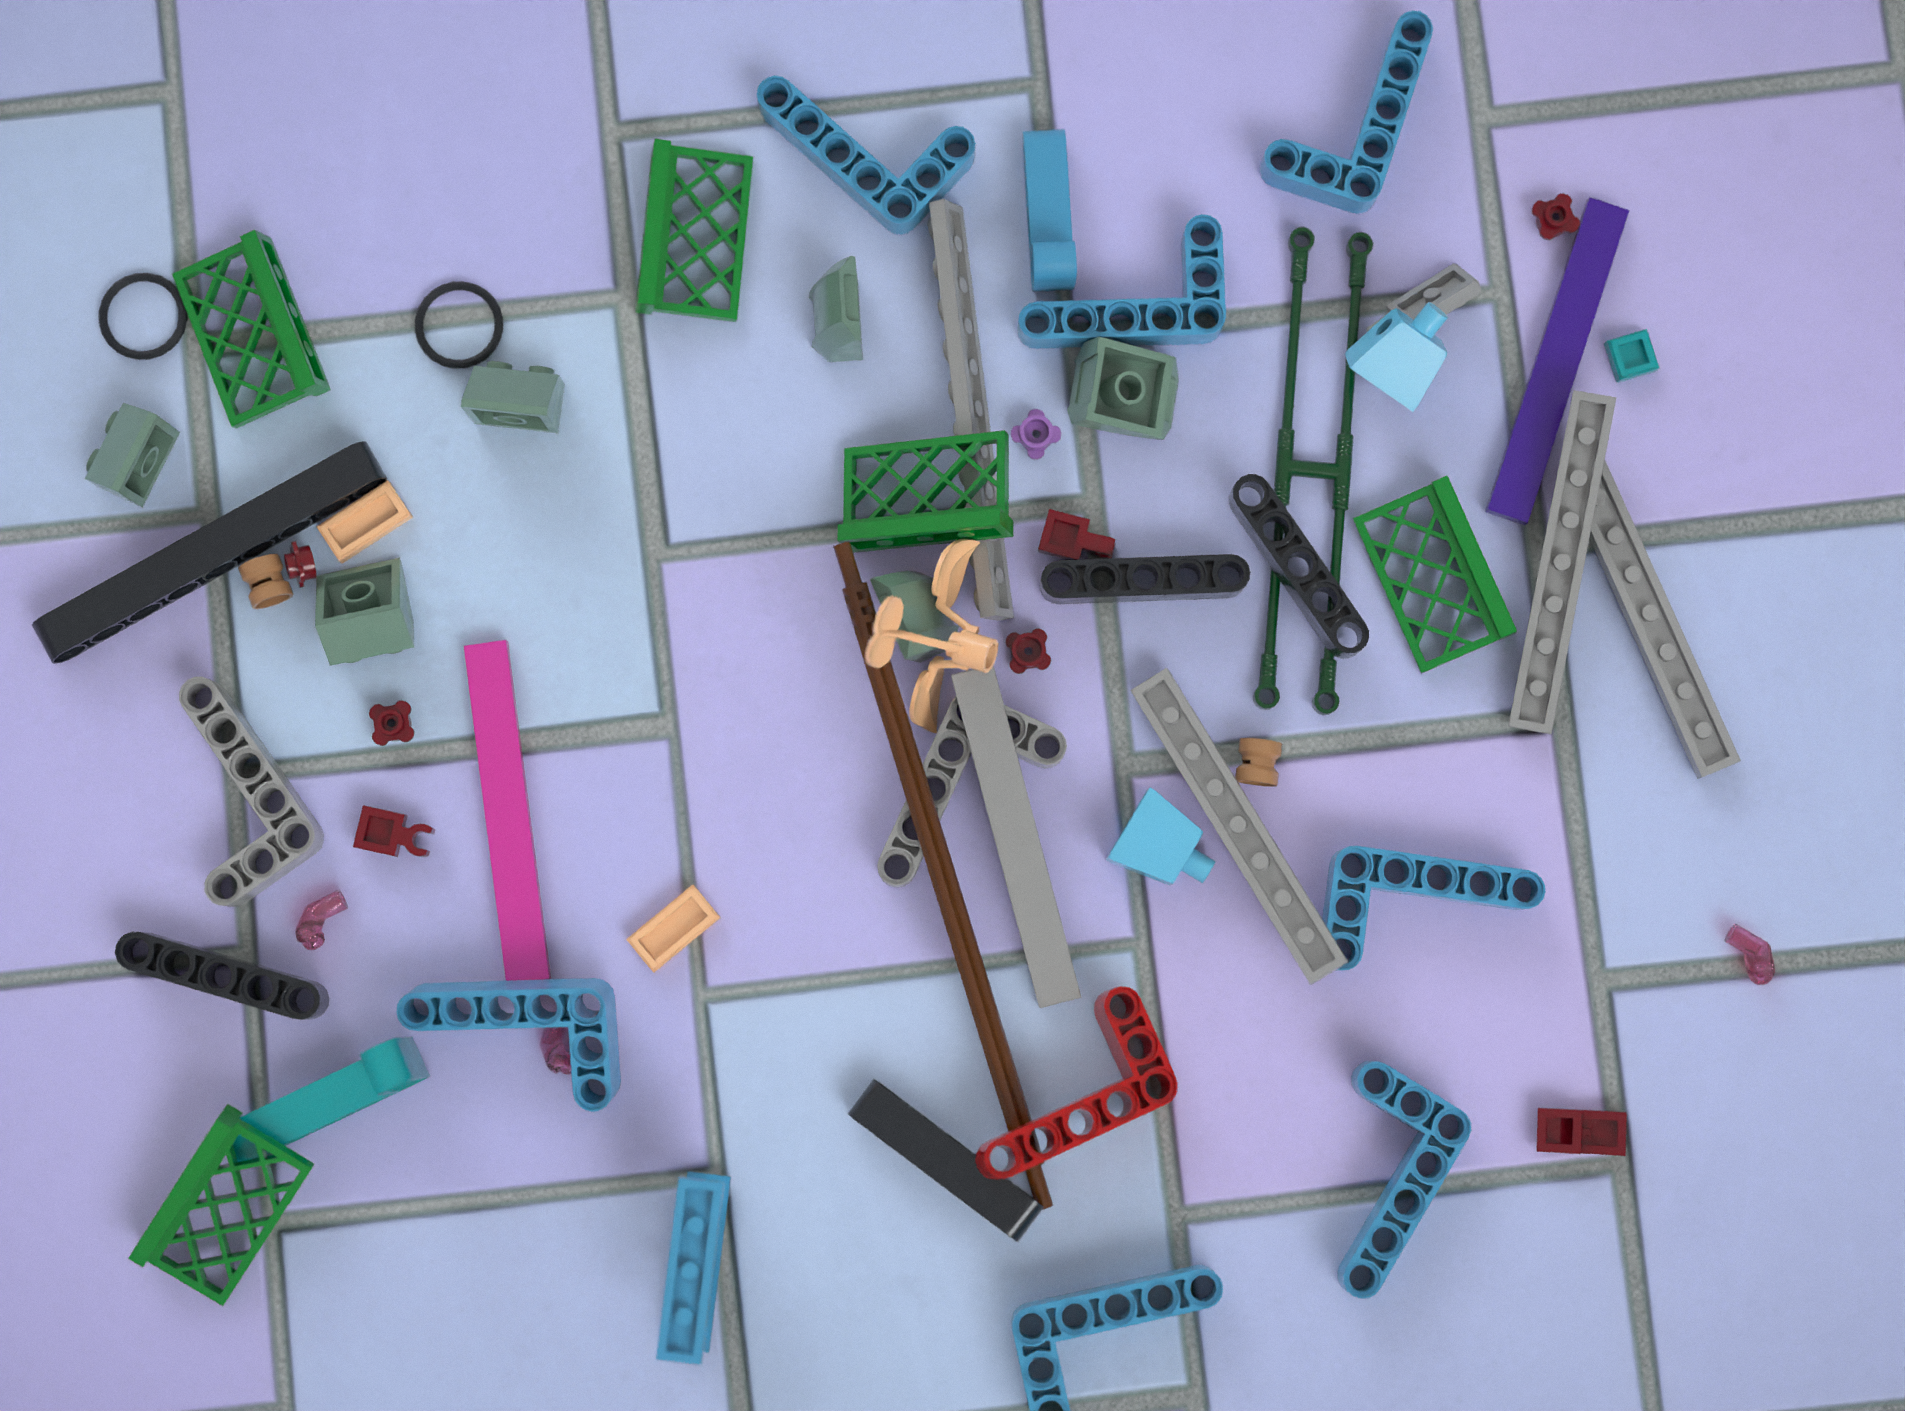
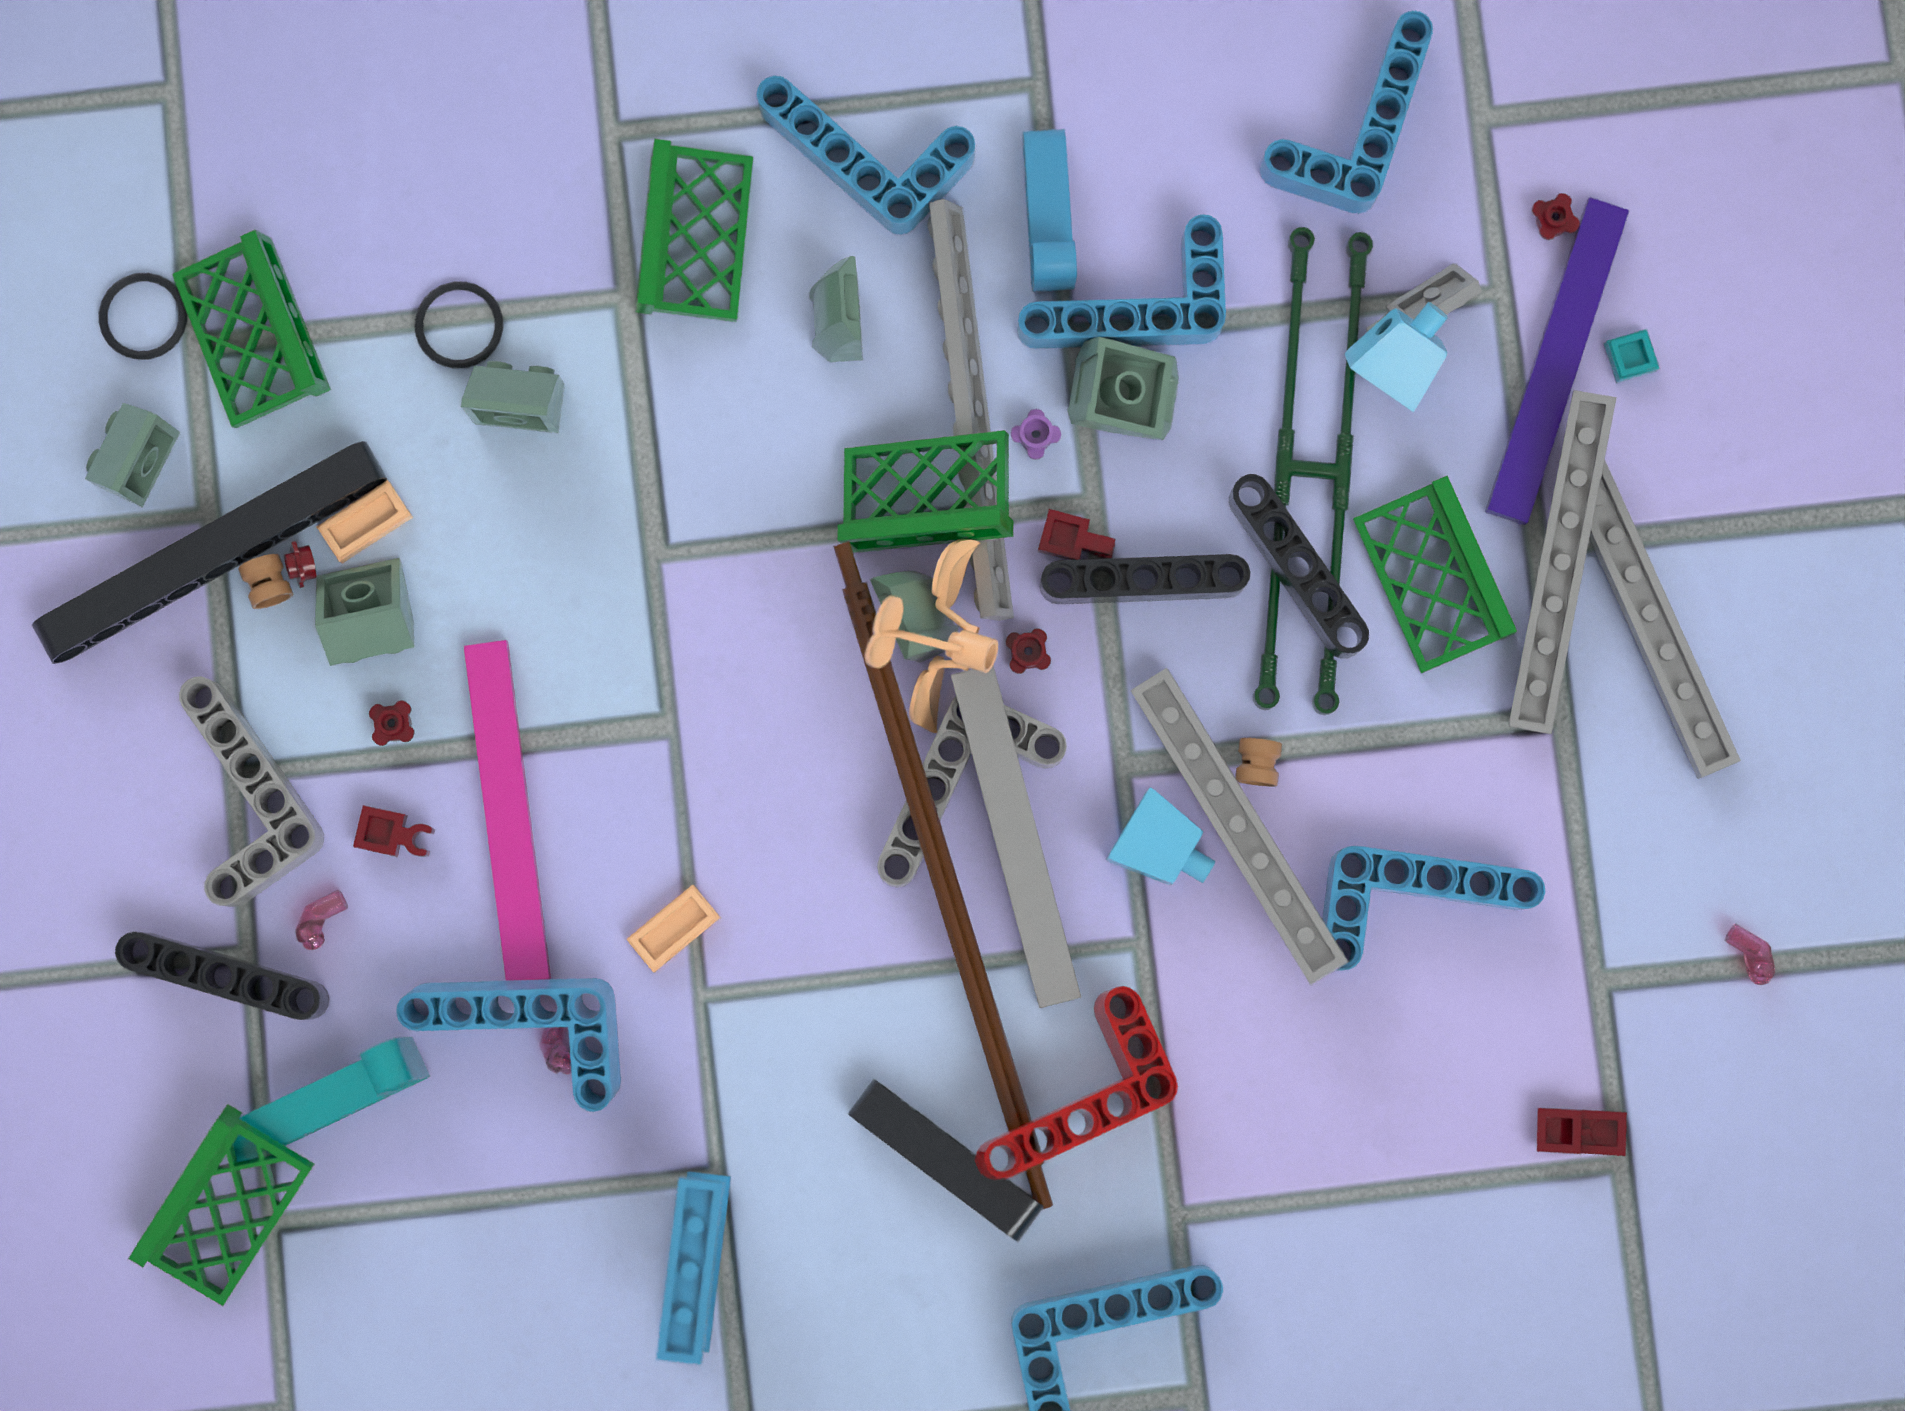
dark azure beam [1337,1061,1471,1299] -> none

